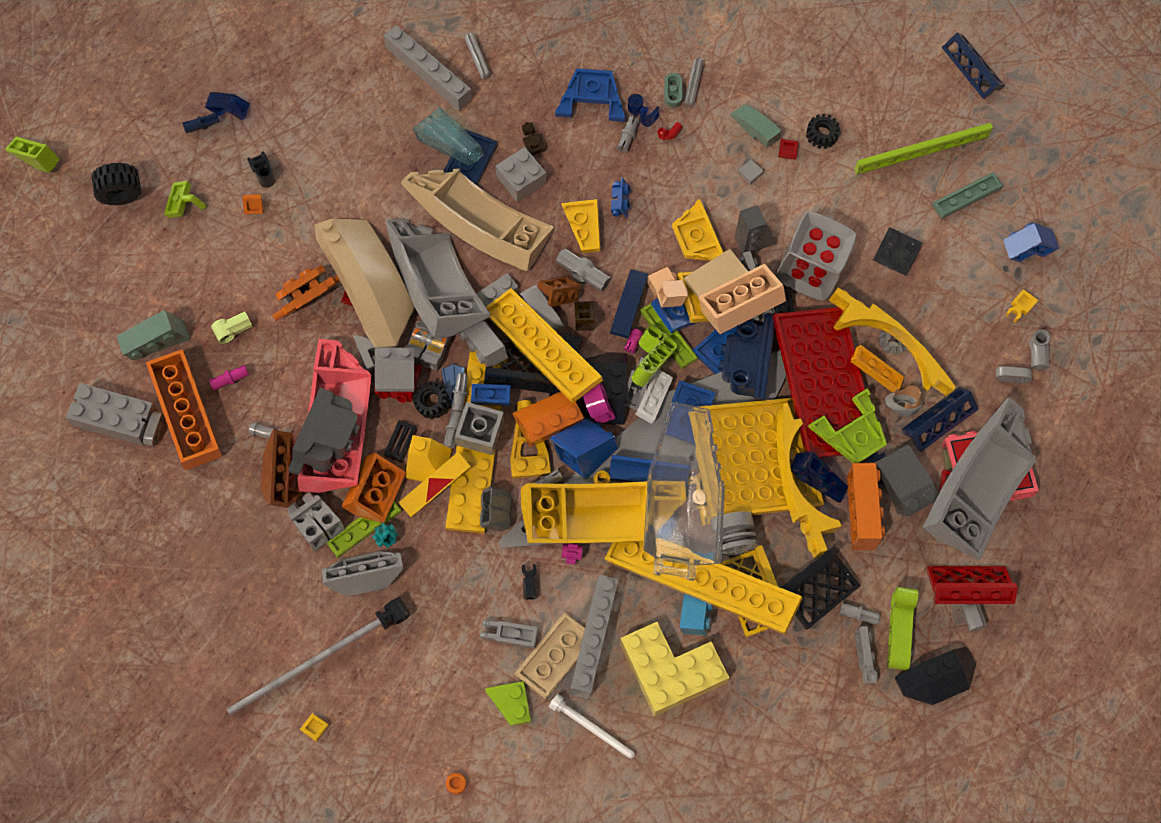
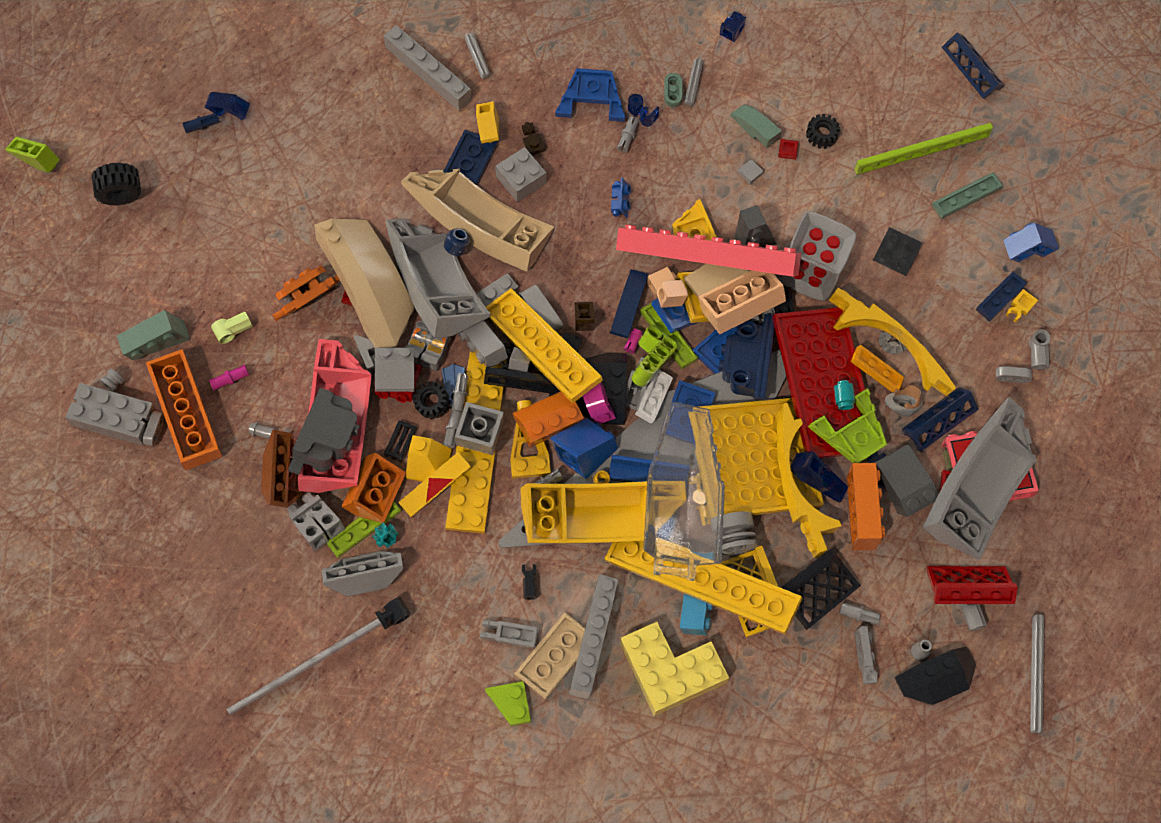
lime plate [164,181,206,218] -> none
orange tile [242,194,264,214] -> none
black piece [247,151,275,188] -> none
yellow tile [300,713,329,742] -> none
clear light blue slope [412,107,483,166] -> none
orange tile [446,773,467,795] -> none
blue plate [471,384,511,406] -> none
dark grey brick [480,487,512,532] -> none
dark orange bracket [537,276,580,307] -> none
white piece [548,693,635,759] -> none
light grey piece [556,249,610,291] -> none
yellow wing [561,199,601,253] -> none
dark pink gear [561,543,583,565] -> none
red arm [657,122,683,140] -> none
lime beam [887,587,918,671] -> none
none -> light grey wheel [100,368,125,392]
none -> dark blue head [444,229,470,256]
none -> yellow slope [476,101,499,144]
none -> light grey slope [508,347,531,372]
none -> coral brick [616,224,801,277]
none -> clear blue brick [719,11,746,42]
none -> teal brick [834,380,855,410]
none -> light grey cone [911,640,932,661]
none -> dark blue plate [976,272,1027,322]
none -> light grey axle [1030,614,1044,734]

